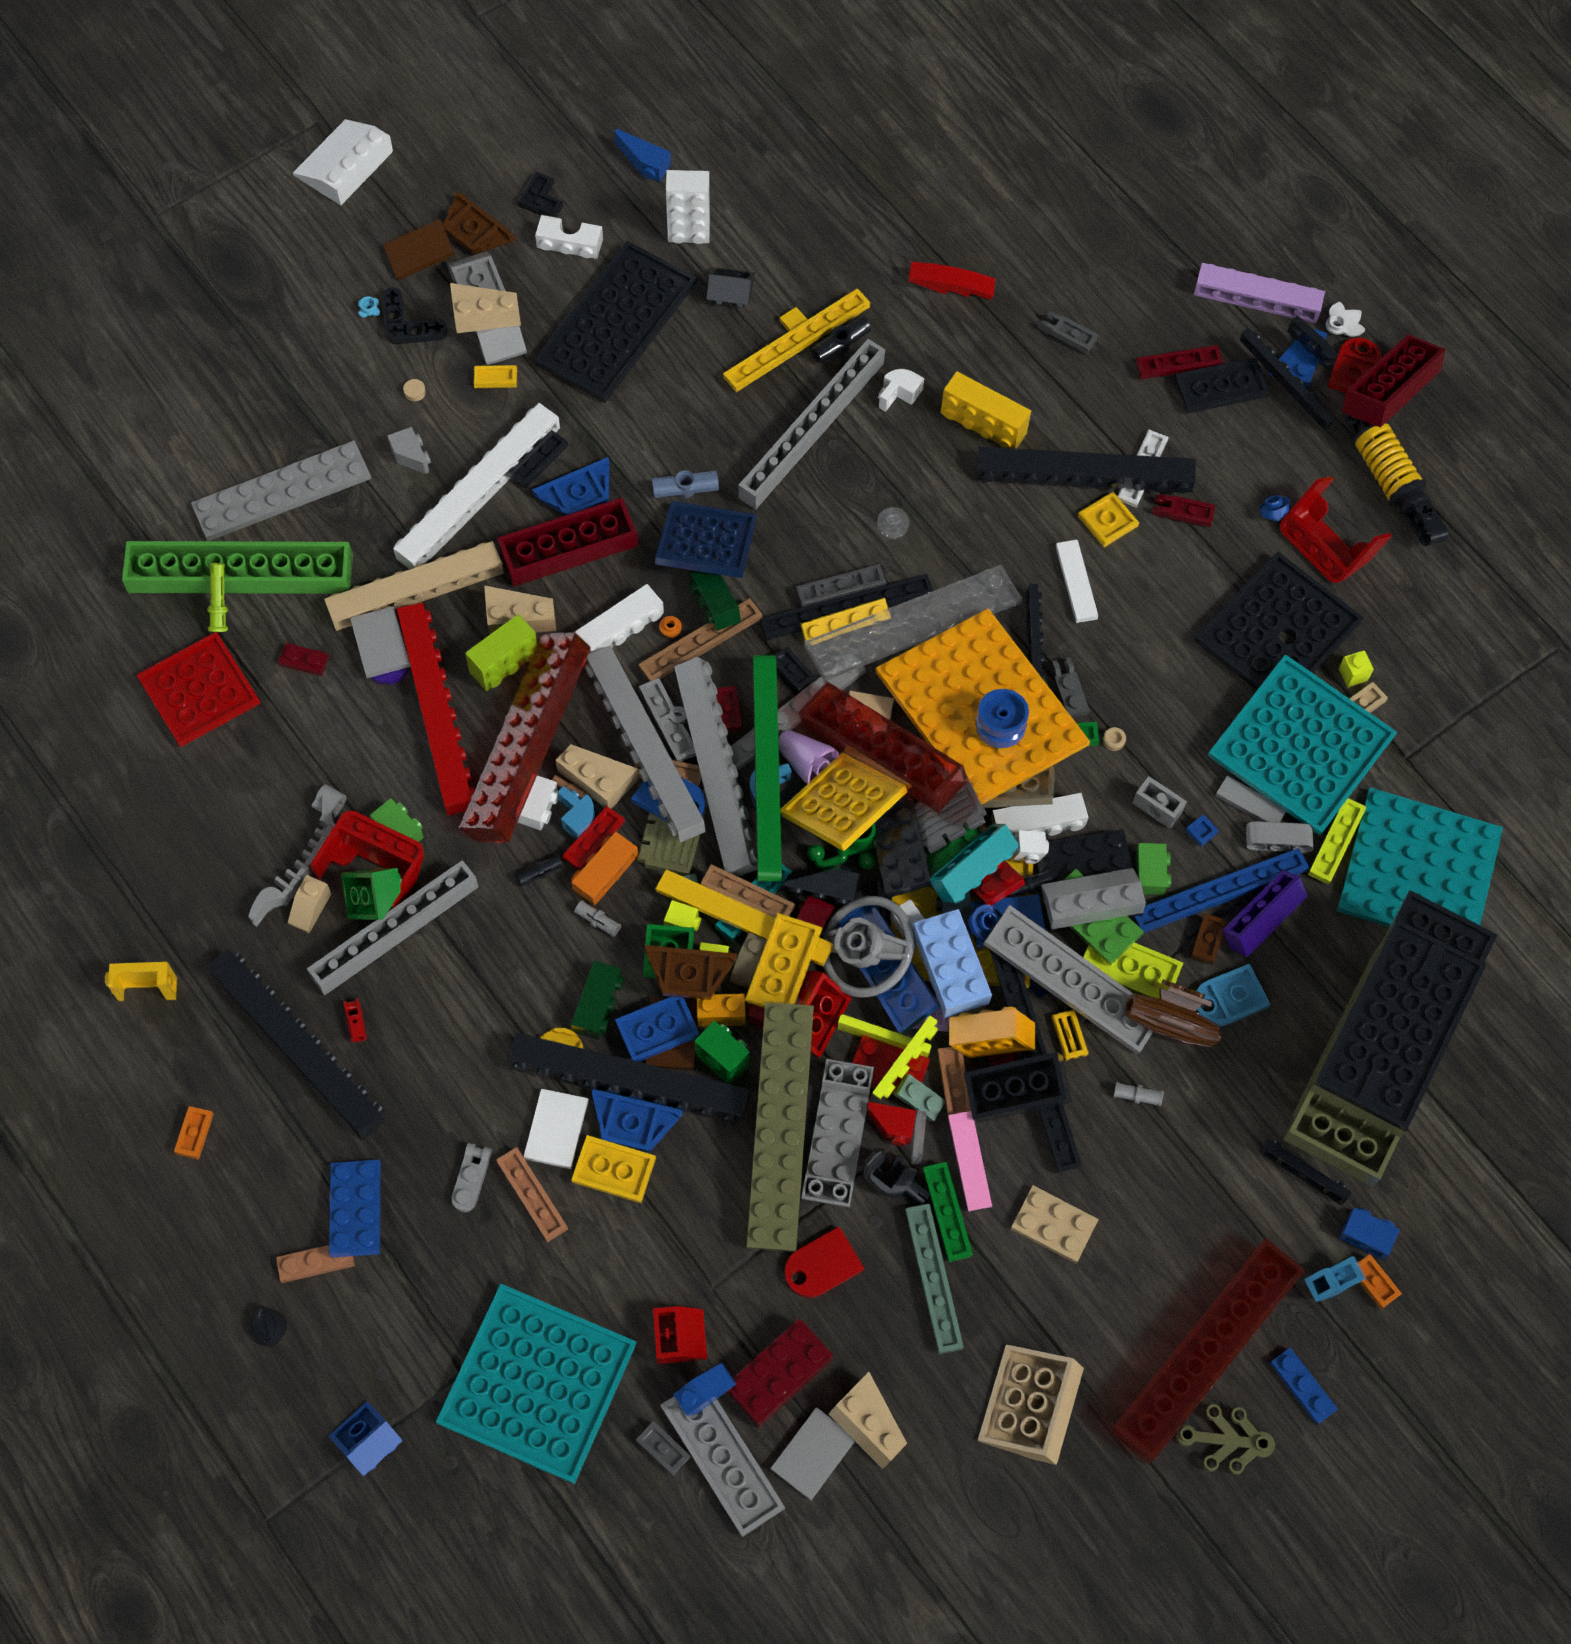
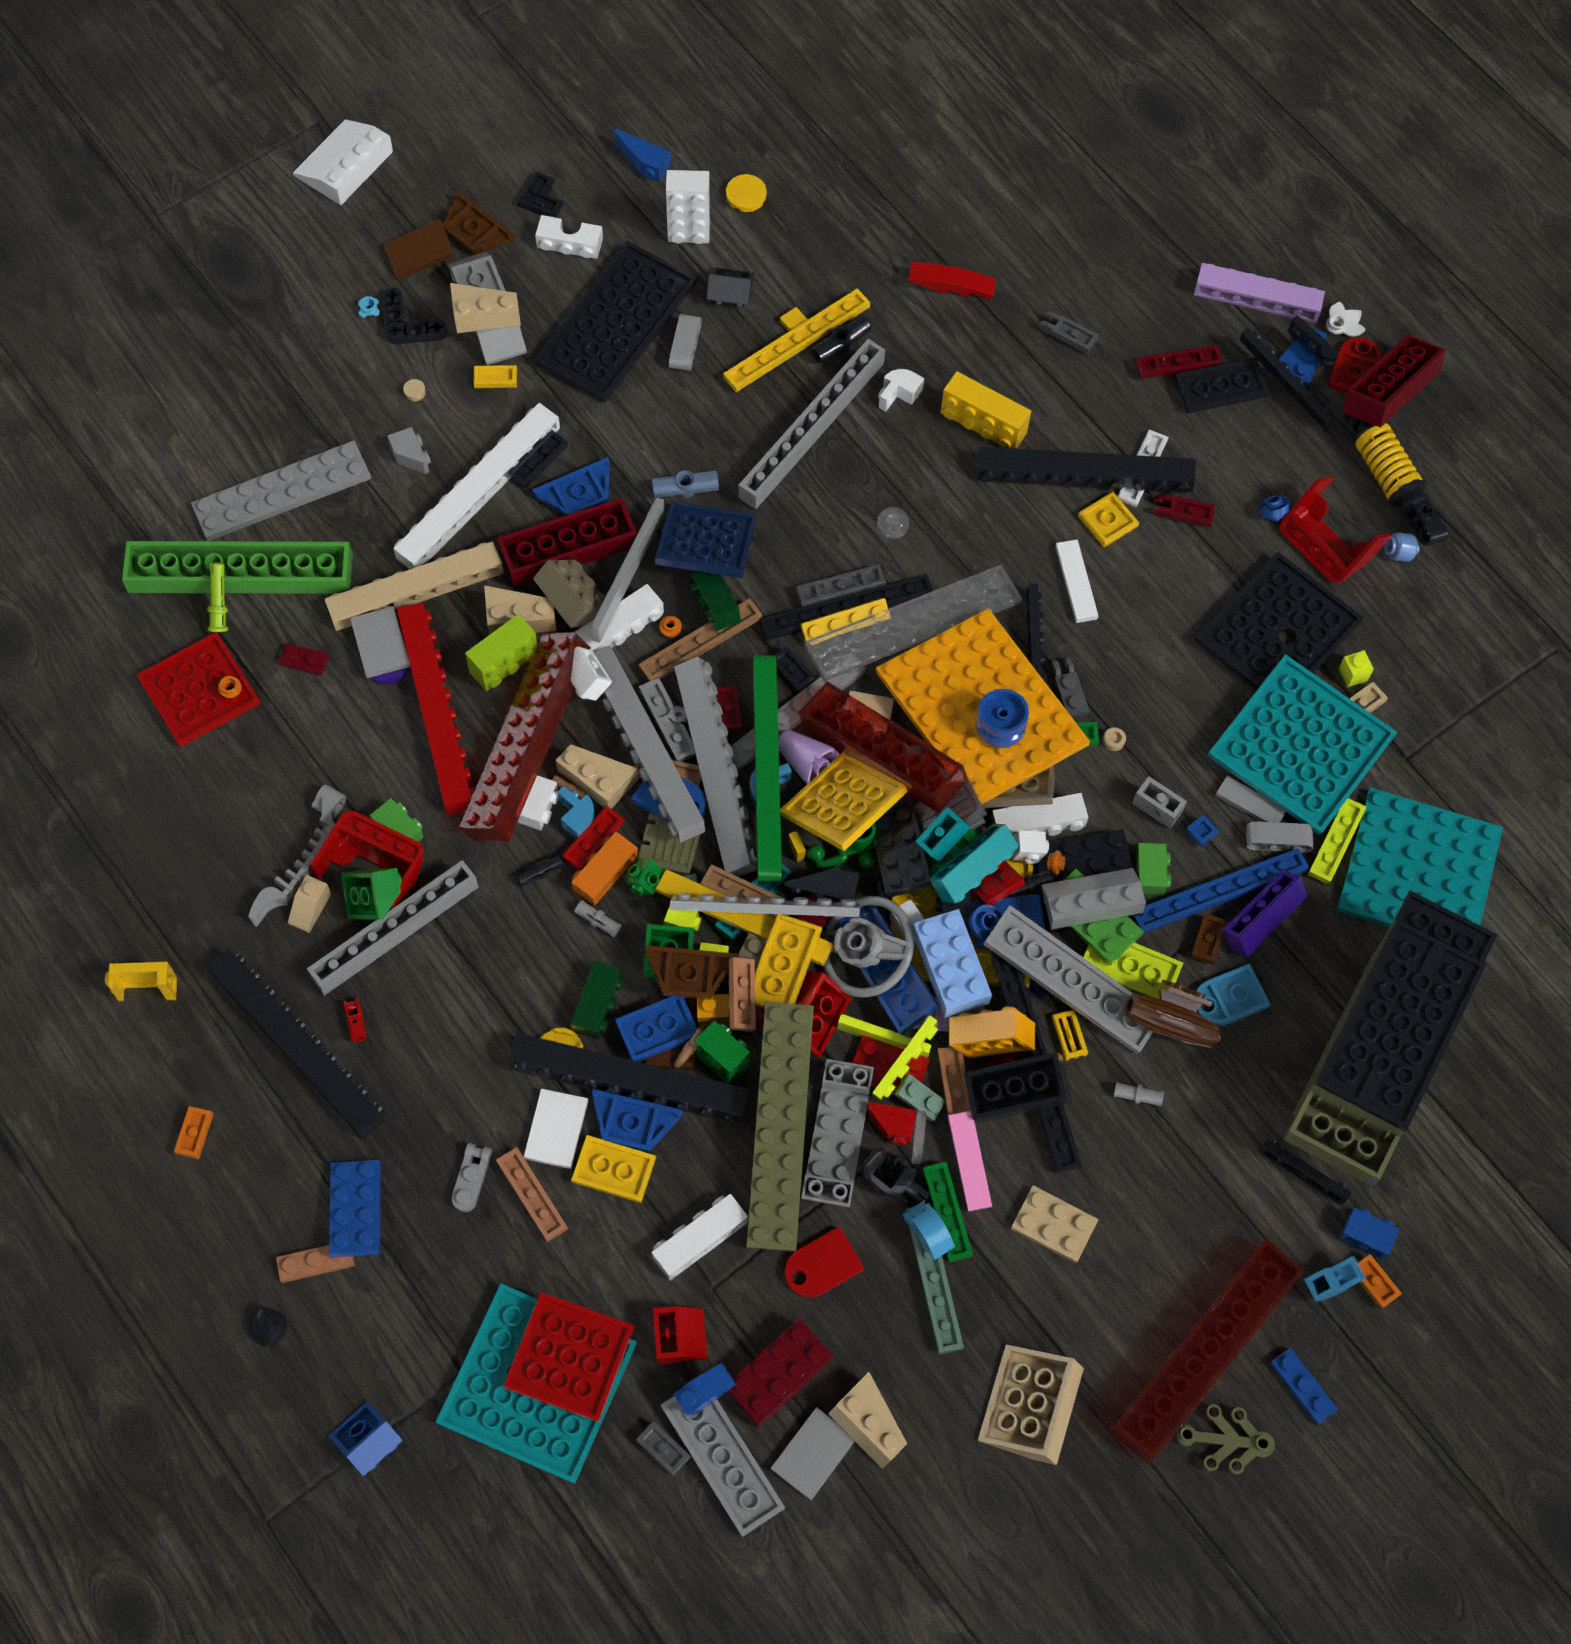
none -> orange plate [218,676,242,698]
none -> red plate [503,1292,635,1423]
none -> dark tan brick [533,560,606,627]
none -> white slope [571,646,612,701]
none -> light grey tile [591,498,665,643]
none -> green brick [624,858,665,896]
none -> white brick [651,1194,748,1281]
none -> light grey beam [669,314,702,371]
none -> light grey plate [670,893,860,917]
none -> medium nougat piece [674,1028,704,1068]
none -> yellow tile [726,174,767,212]
none -> nougat plate [729,957,756,1031]
none -> yellow tile [788,831,806,862]
none -> dark azure brick [902,1202,955,1260]
none -> teal brick [915,807,971,862]
none -> orange plate [1047,851,1065,874]
none -> medium blue head [1385,532,1419,562]

